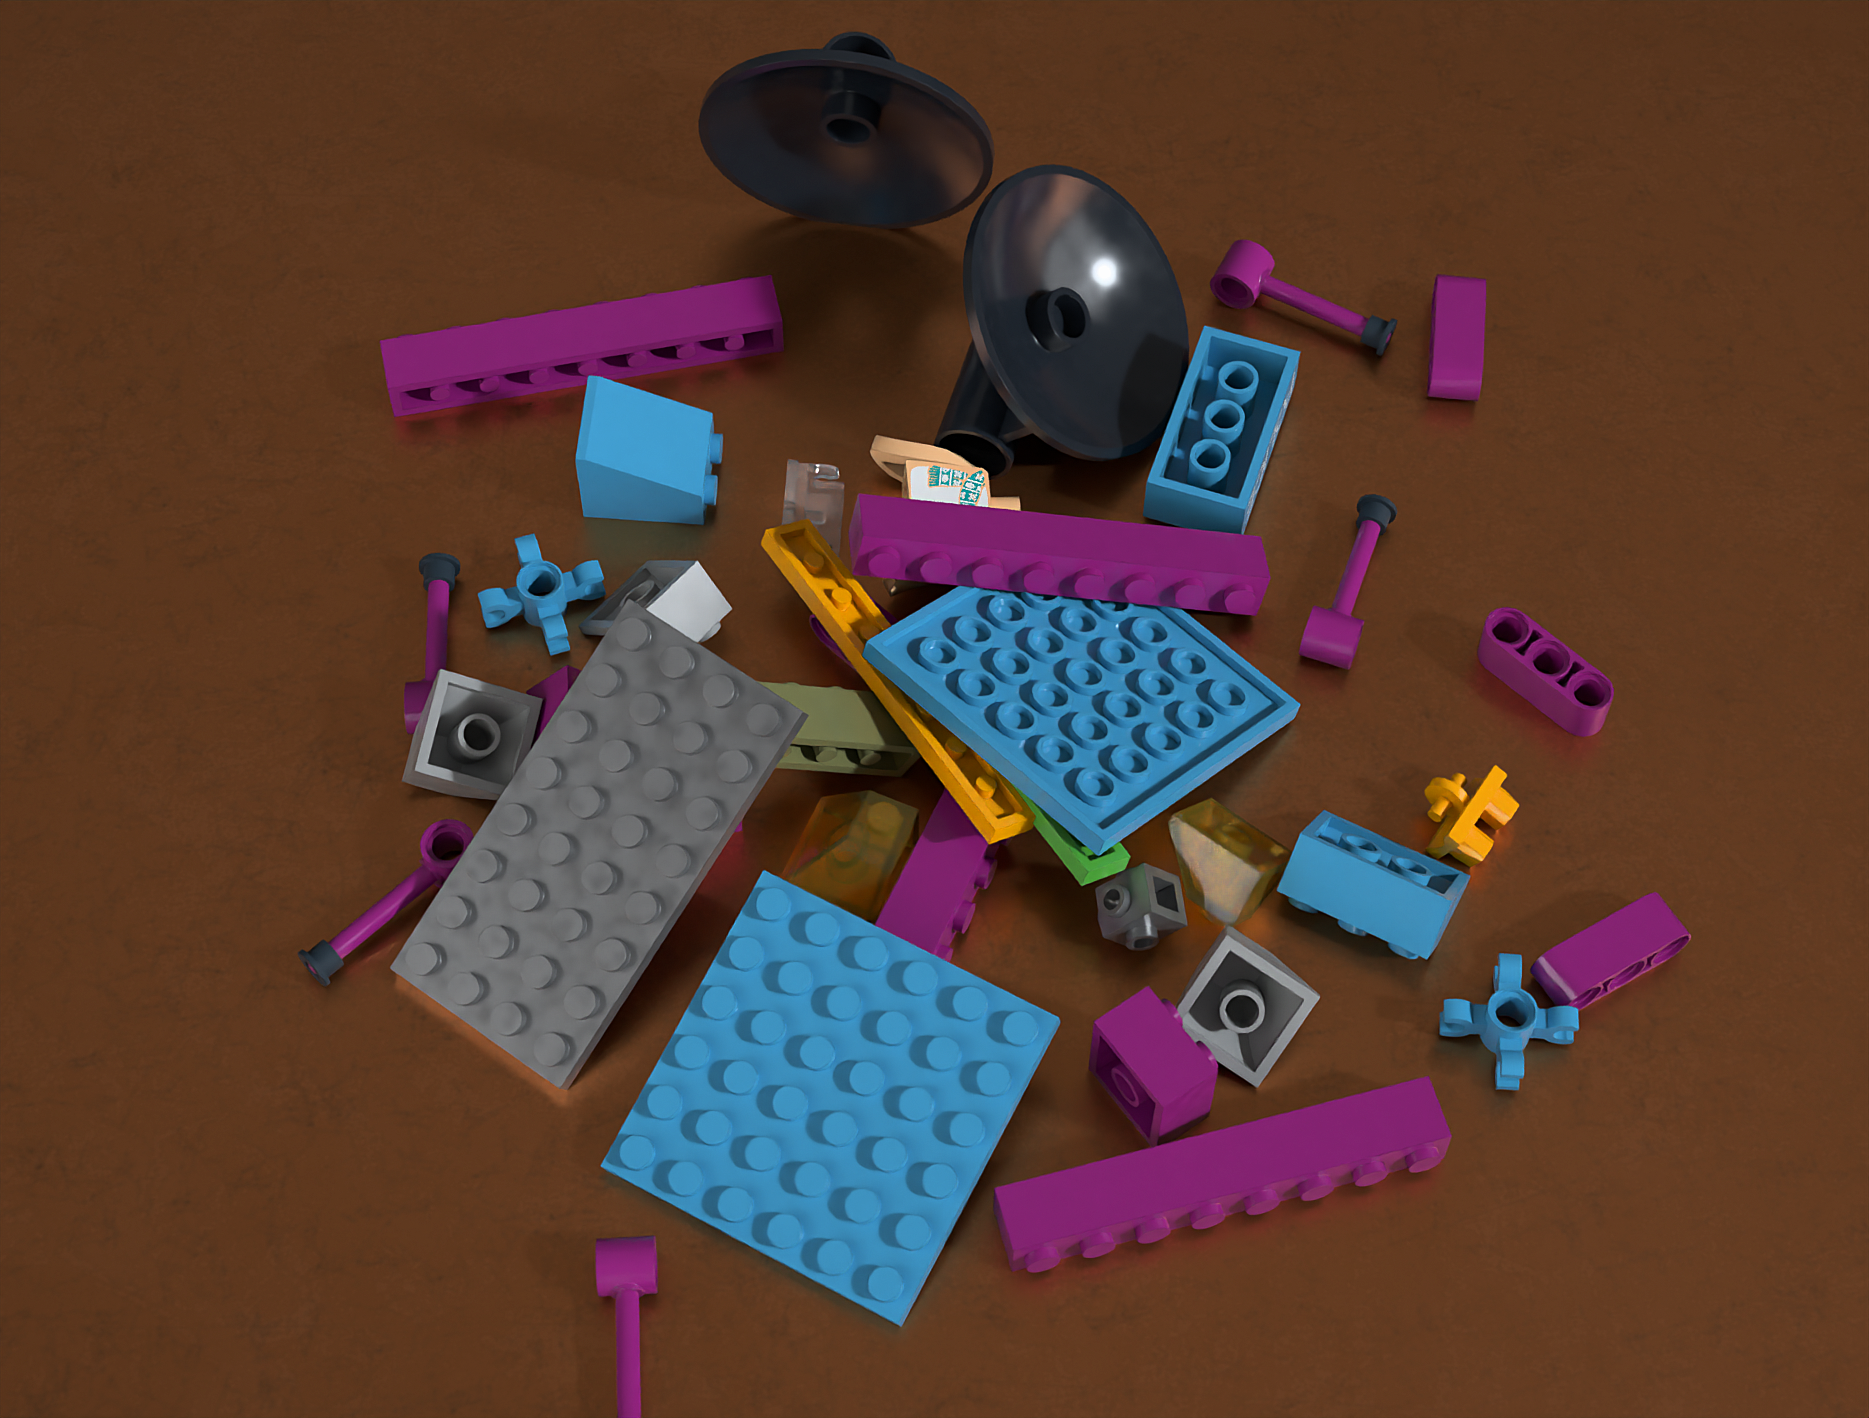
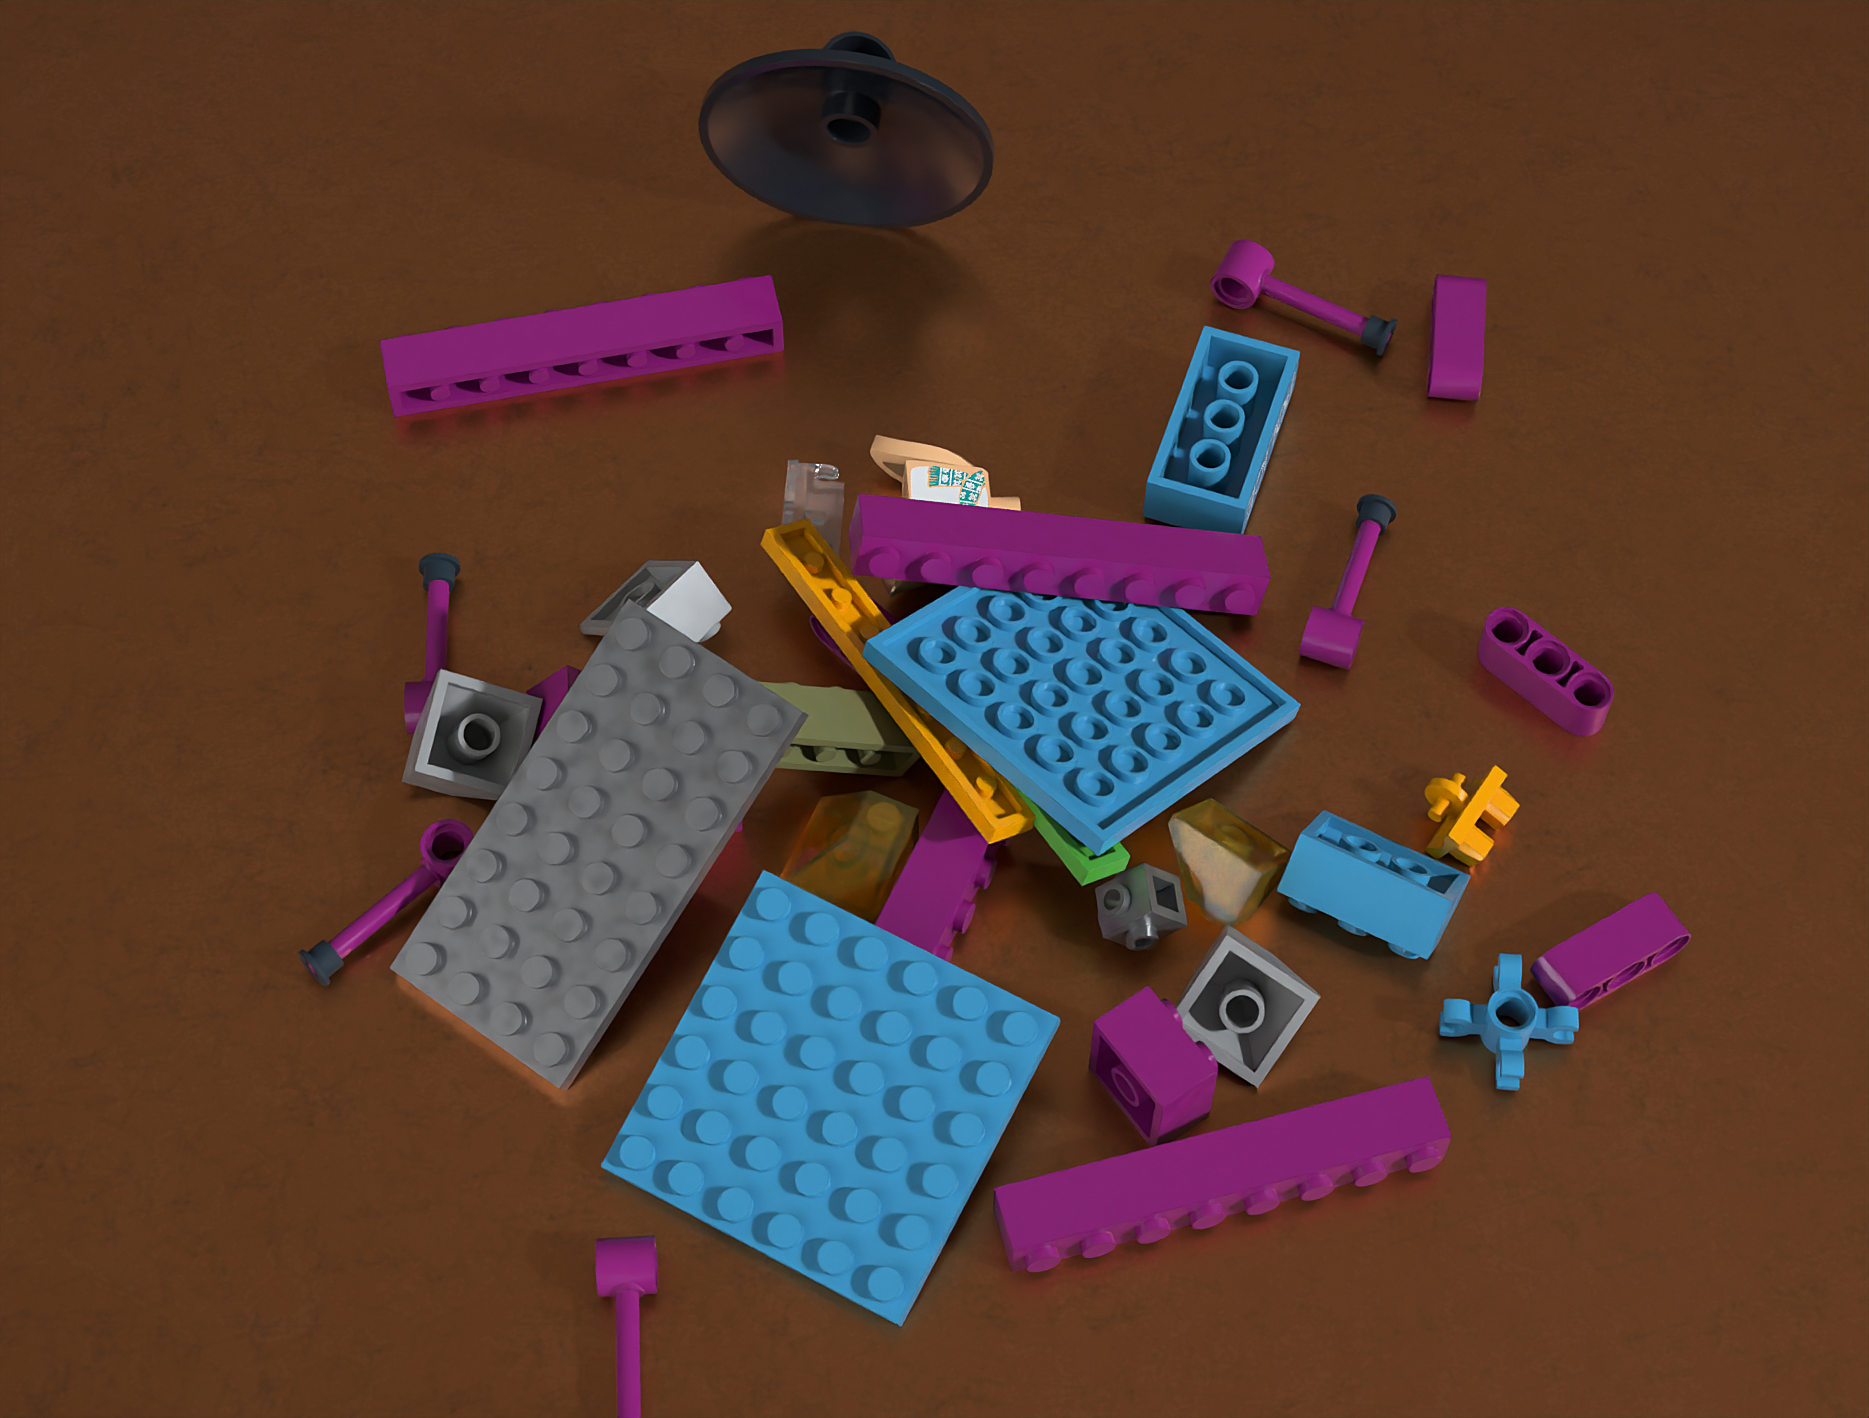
dark azure pin [478,533,606,656] -> none
dark azure slope [575,375,723,525] -> none
black dish [934,164,1189,480] -> none

